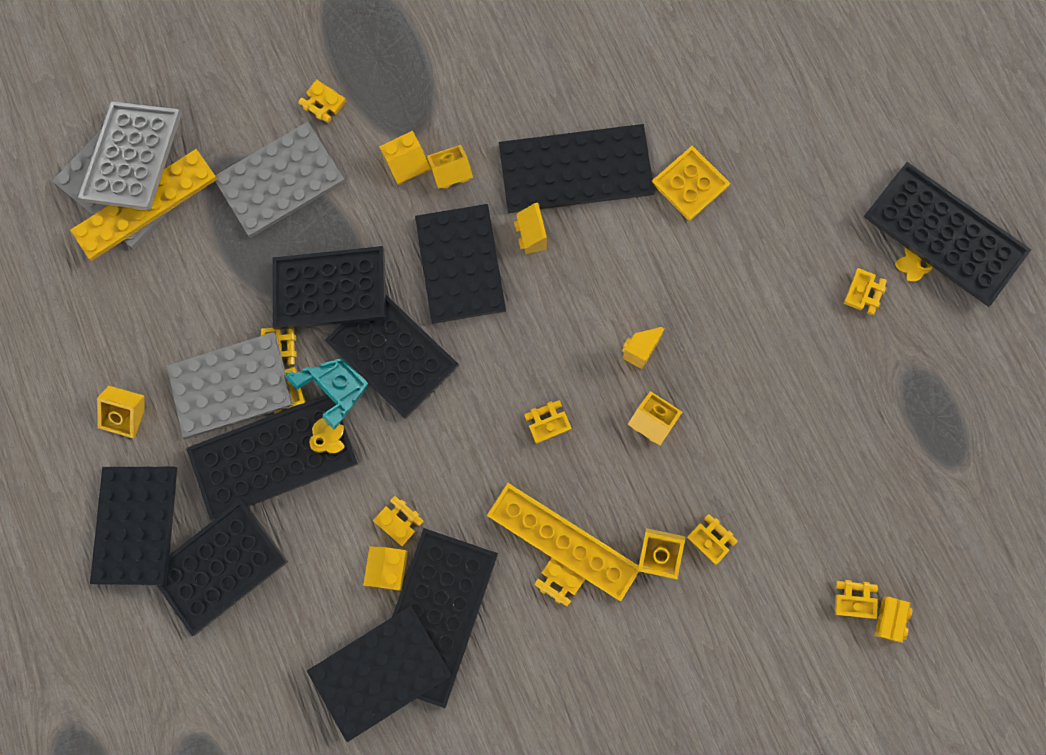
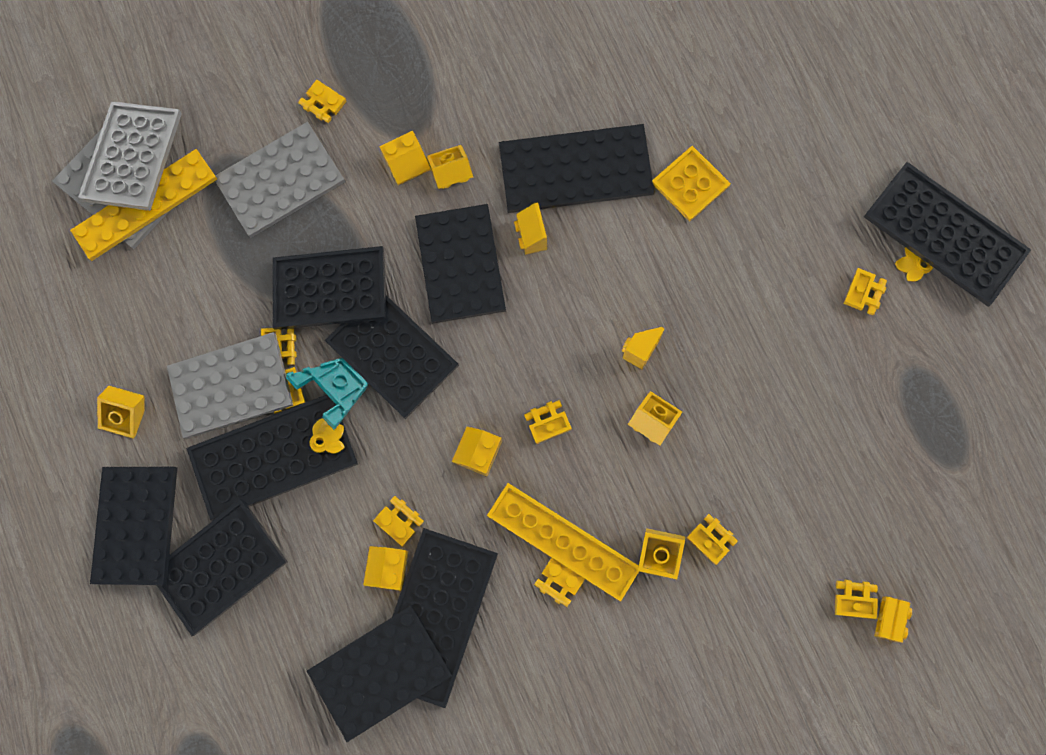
none -> yellow slope [452,427,502,476]

